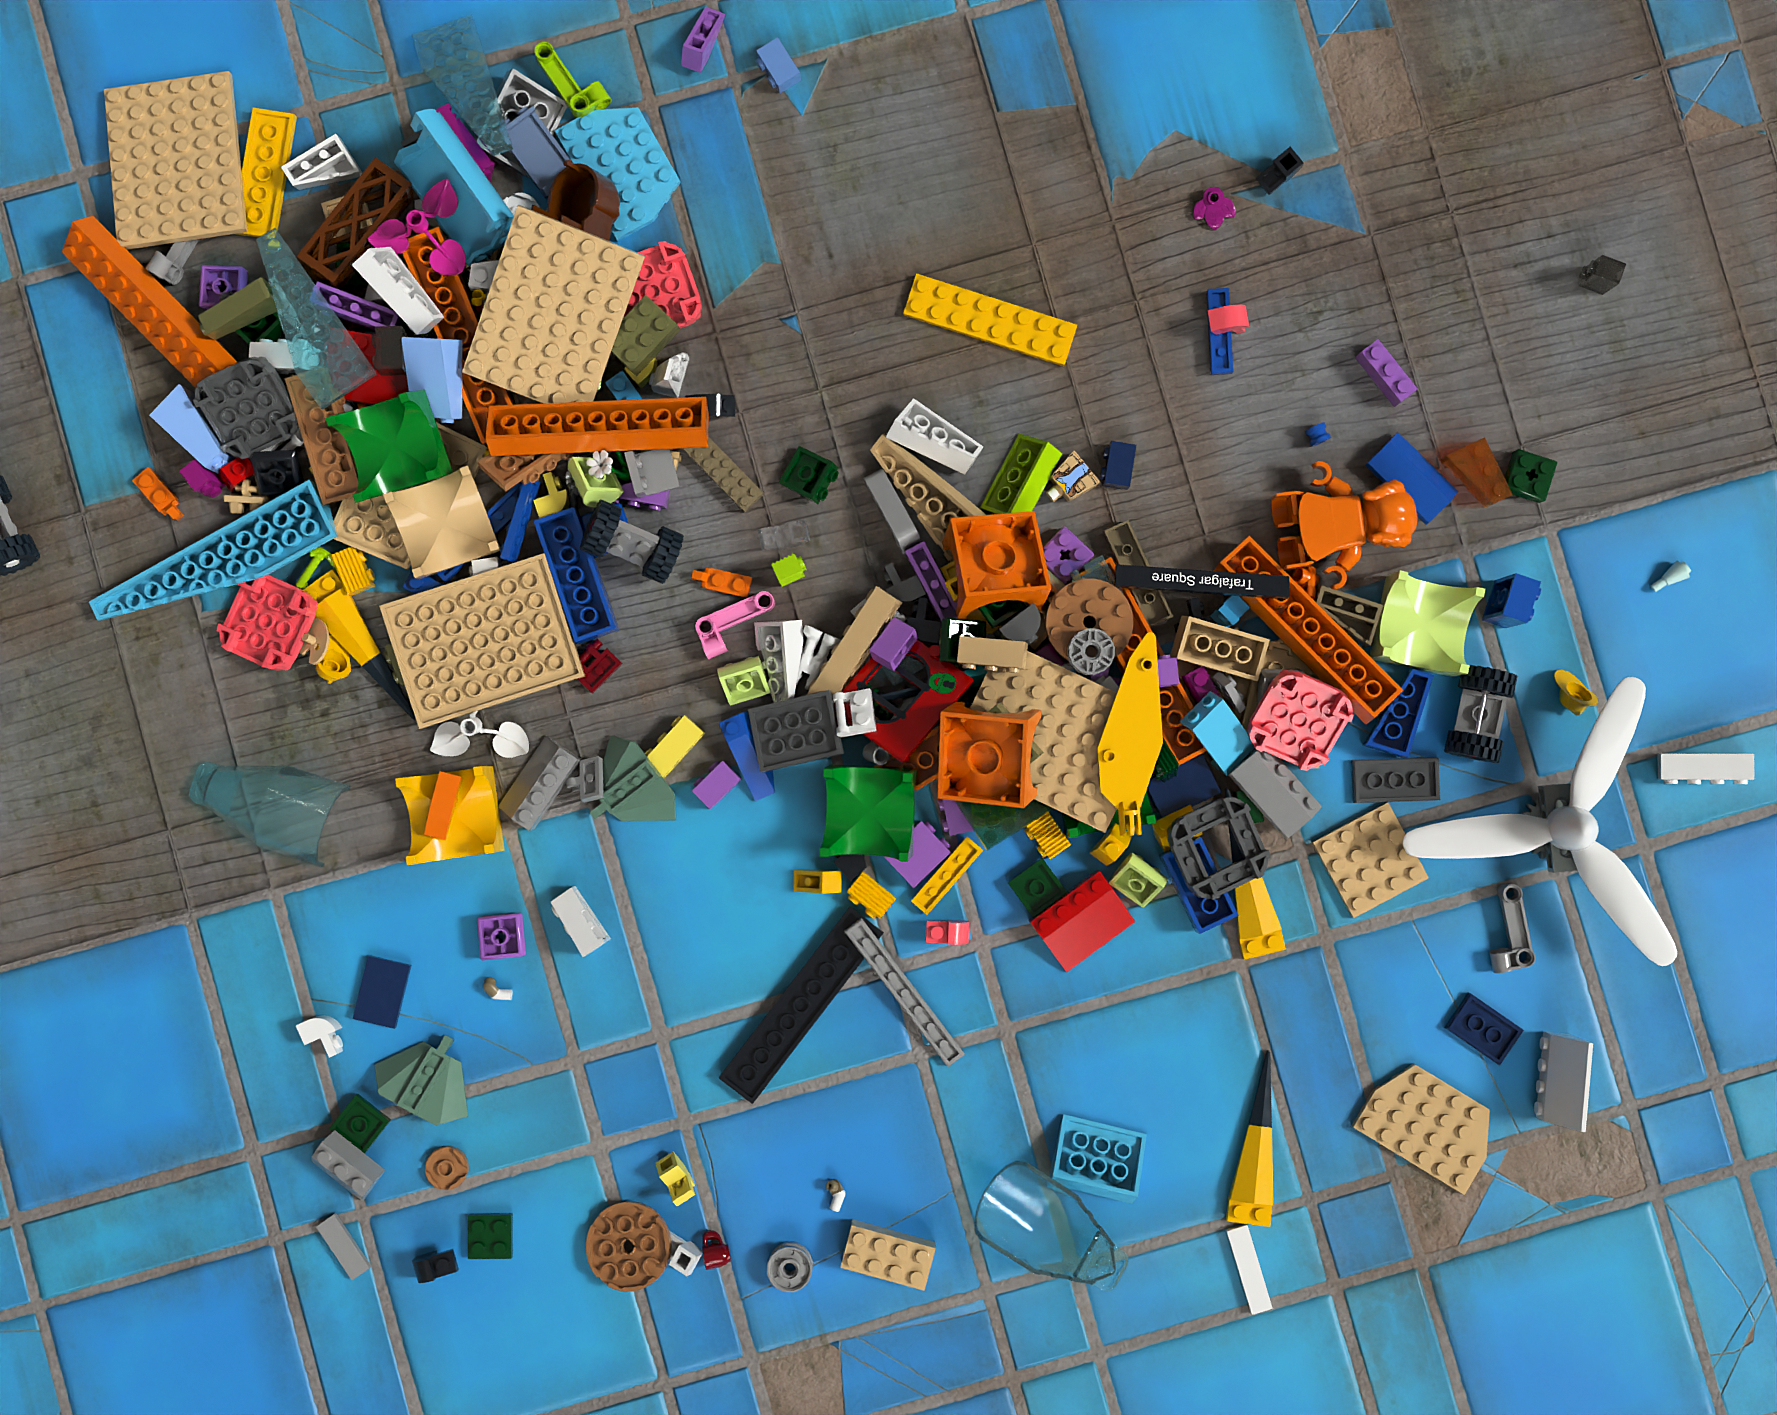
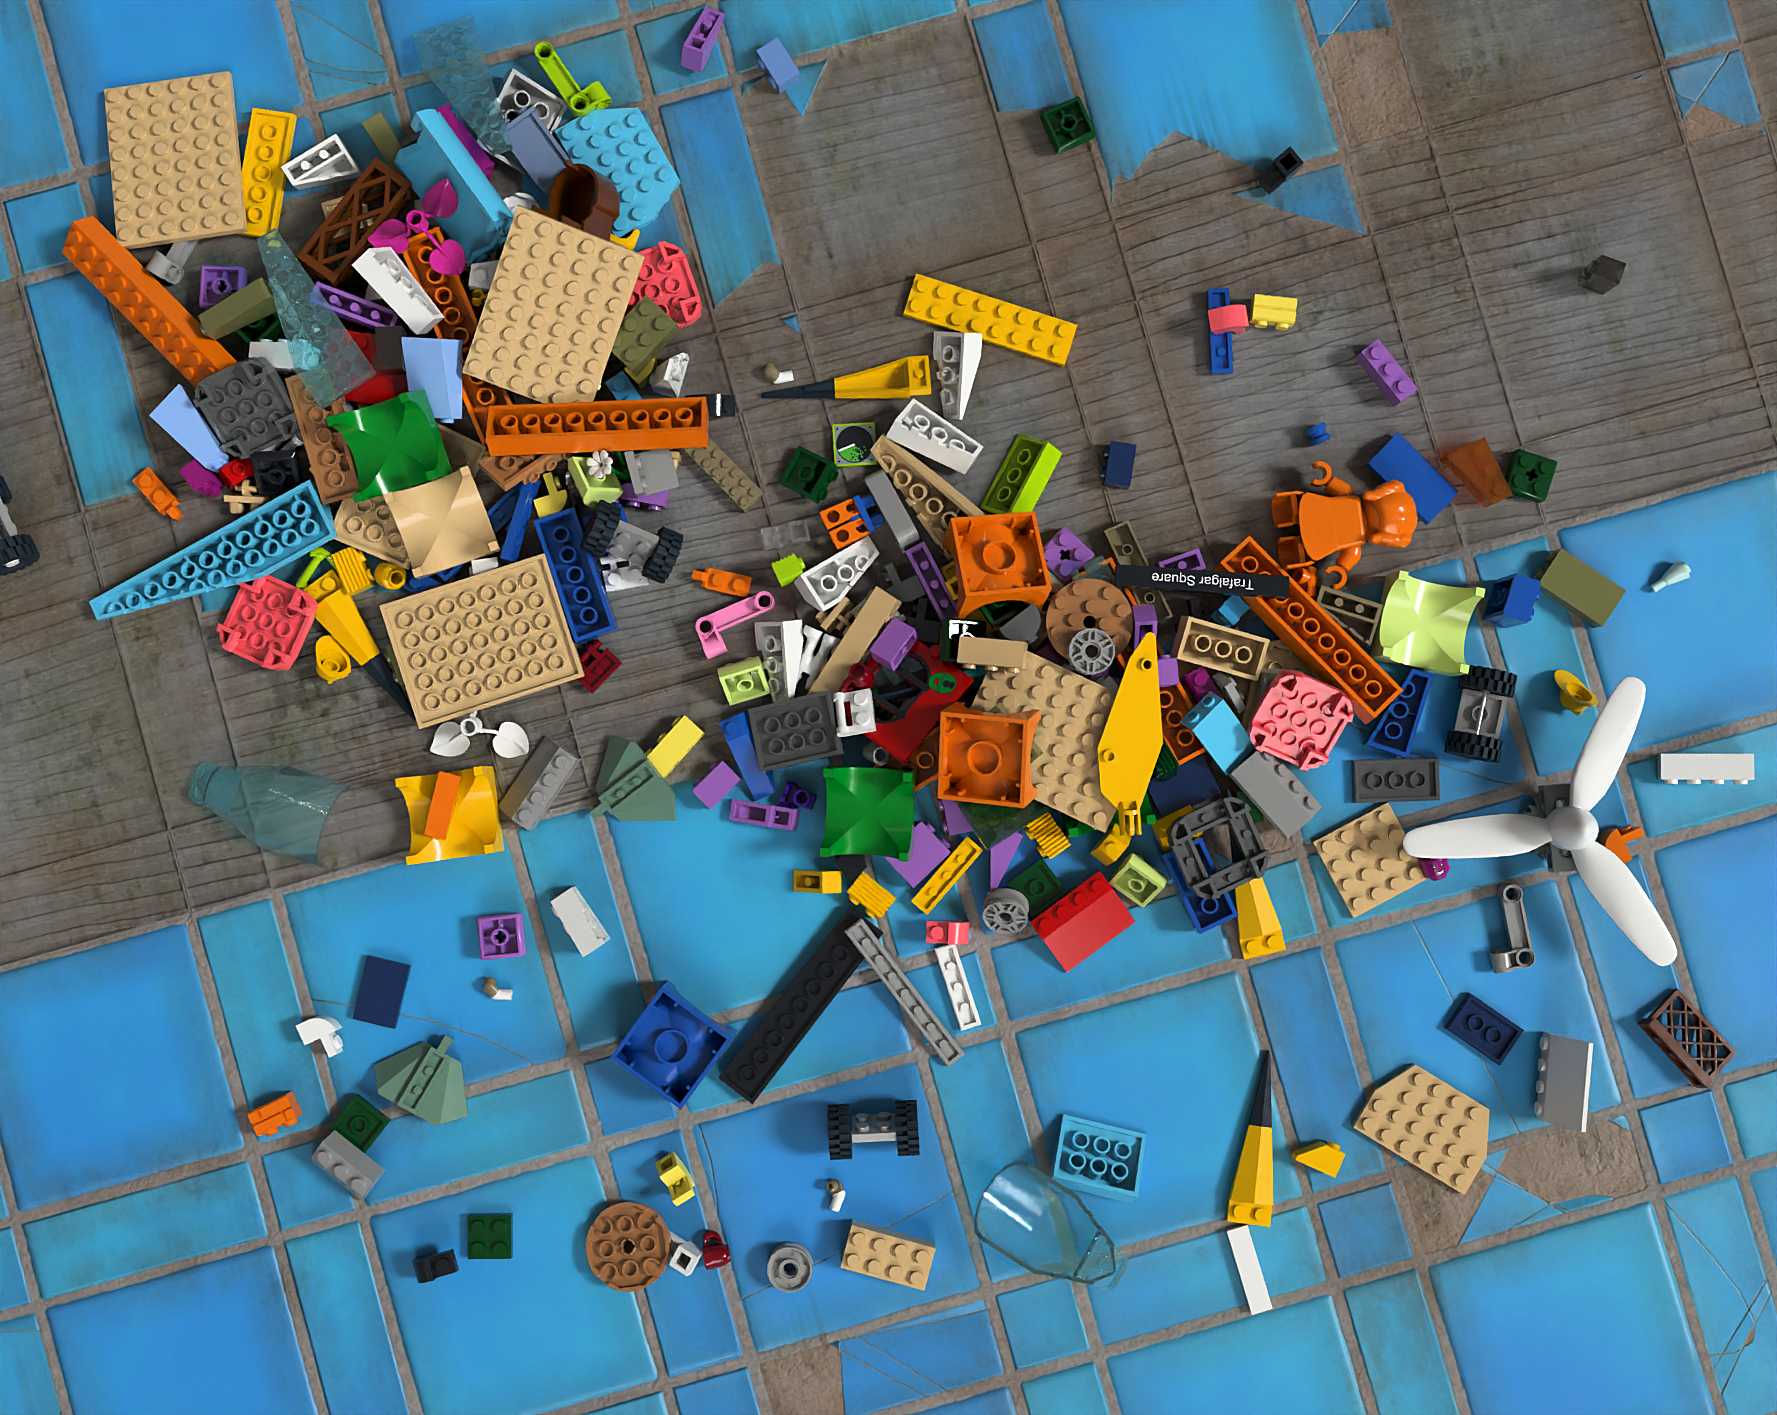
tan piece [299,618,329,665] -> none
light grey tile [316,1213,372,1280] -> none
medium nougat tile [425,1146,469,1190] -> none
light grey plate [566,756,604,803] -> none
torso [1046,451,1100,502] -> none
magenta plate [1193,187,1235,231] -> none
none -> orange brick [247,1091,303,1137]
none -> olive slope [362,112,416,194]
none -> yellow head [374,561,407,590]
none -> white plate [600,553,649,593]
none -> yellow hair [610,228,640,251]
none -> blue piece [610,980,737,1110]
none -> medium lavender slope [729,799,800,831]
none -> yellow plate [761,355,931,398]
none -> arm [763,363,794,384]
none -> dark purple plate [780,780,817,810]
none -> white wedge [794,536,880,612]
none -> tan hips [816,596,855,635]
none -> orange hips [819,494,884,552]
none -> black plate [827,1100,920,1160]
none -> tile [832,422,877,468]
none -> dark red piece [839,663,874,693]
none -> white wedge [933,331,982,420]
none -> white tile [934,944,981,1031]
none -> light grey wheel [982,888,1029,934]
none -> medium lavender slope [988,824,1023,891]
none -> dark green brick [1040,96,1096,154]
none -> medium lavender slope [1132,605,1157,652]
none -> medium lavender brick [1155,548,1206,570]
none -> light yellow brick [1249,294,1297,330]
none -> yellow slope [1291,1141,1345,1178]
none -> magenta head [1418,857,1450,881]
none -> olive brick [1533,548,1626,628]
none -> orange brick [1598,825,1644,863]
none -> reddish brown fence [1638,989,1737,1089]

